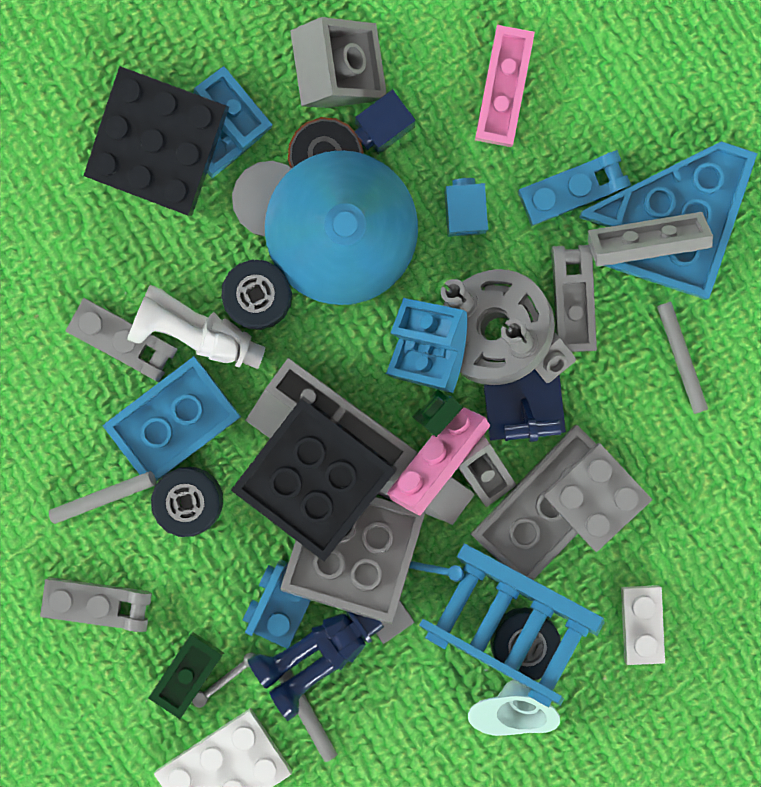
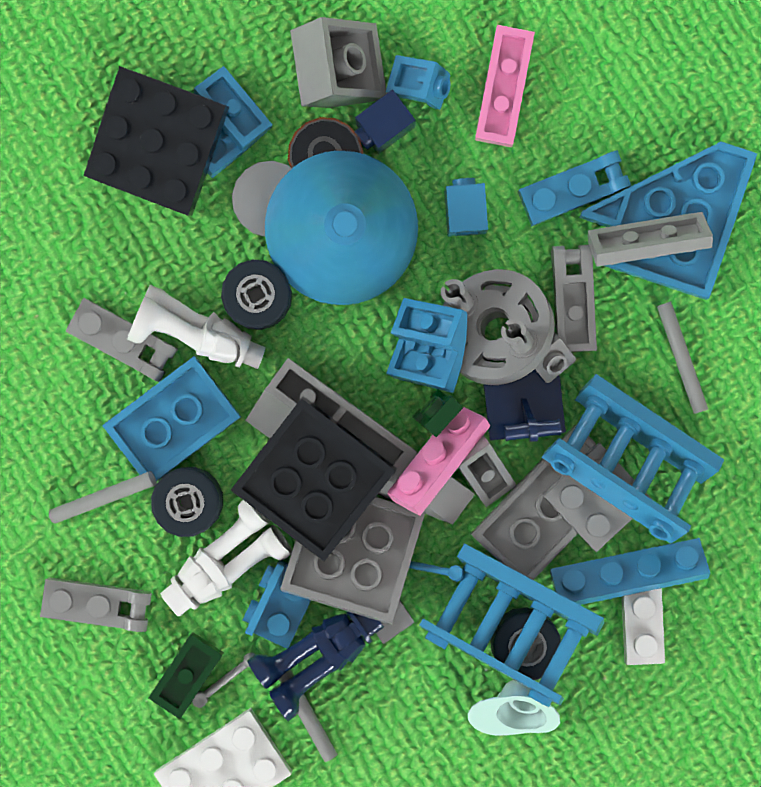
none -> white piece [160,500,292,616]
none -> dark azure bracket [385,55,450,110]
none -> dark azure fence [542,374,724,544]
none -> dark azure plate [550,538,710,605]

